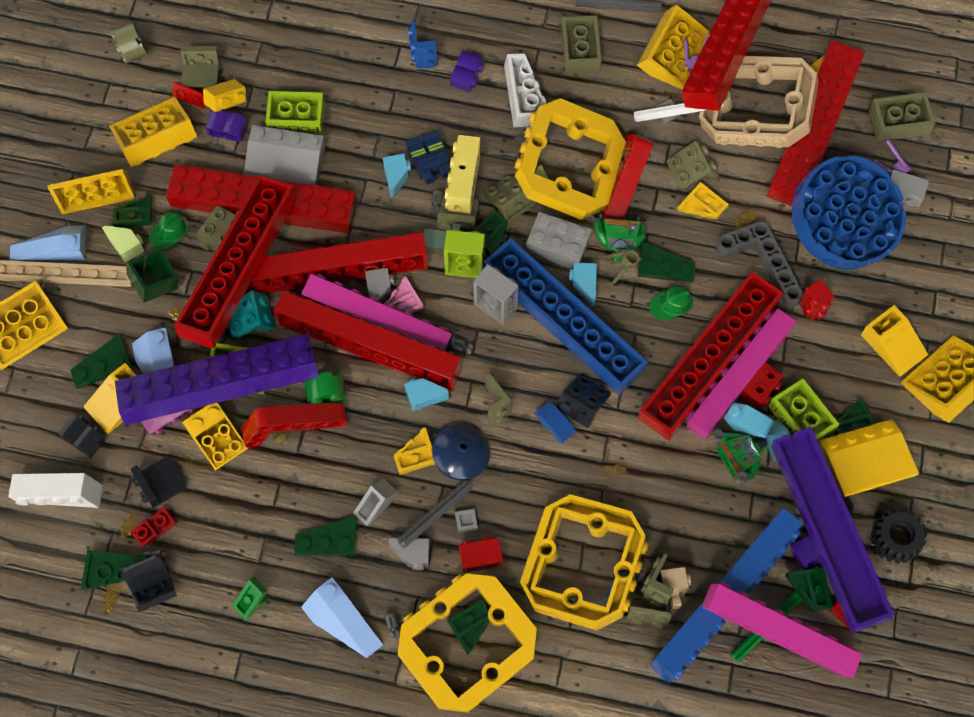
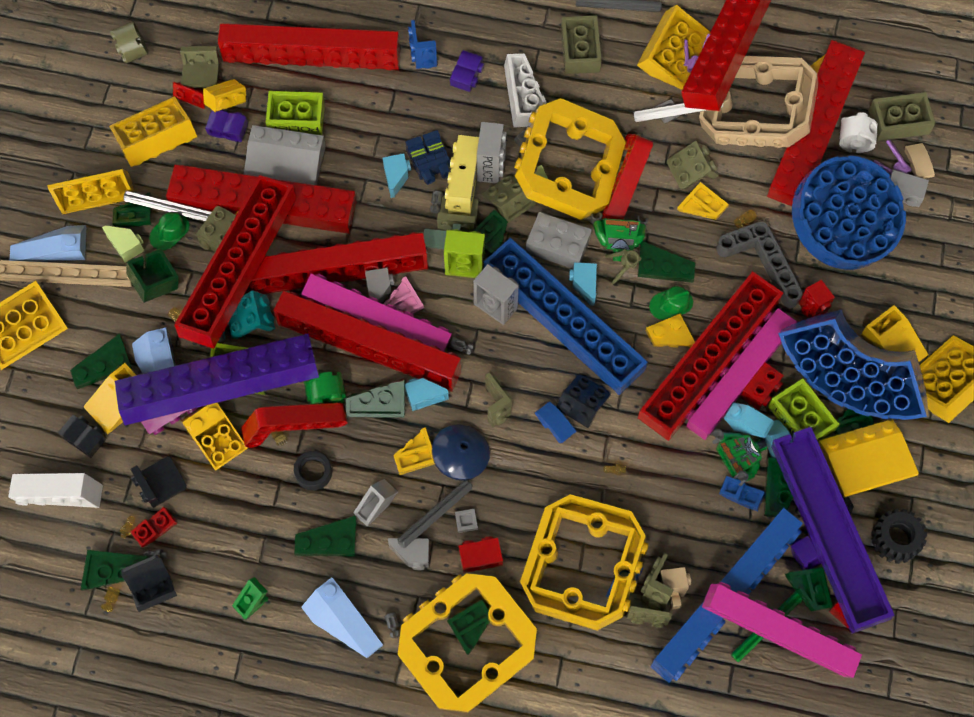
none -> axle [124,191,212,221]
none -> red brick [218,23,400,70]
none -> black tyre [293,451,332,491]
none -> wing [346,378,405,418]
none -> light grey brick [477,122,507,183]
none -> yellow wing [645,314,695,348]
none -> blue slope [719,476,765,512]
none -> dark green wing [764,457,793,517]
none -> blue brick [778,309,928,420]
none -> white brick [839,113,878,153]
none -> tan slope [904,143,935,179]

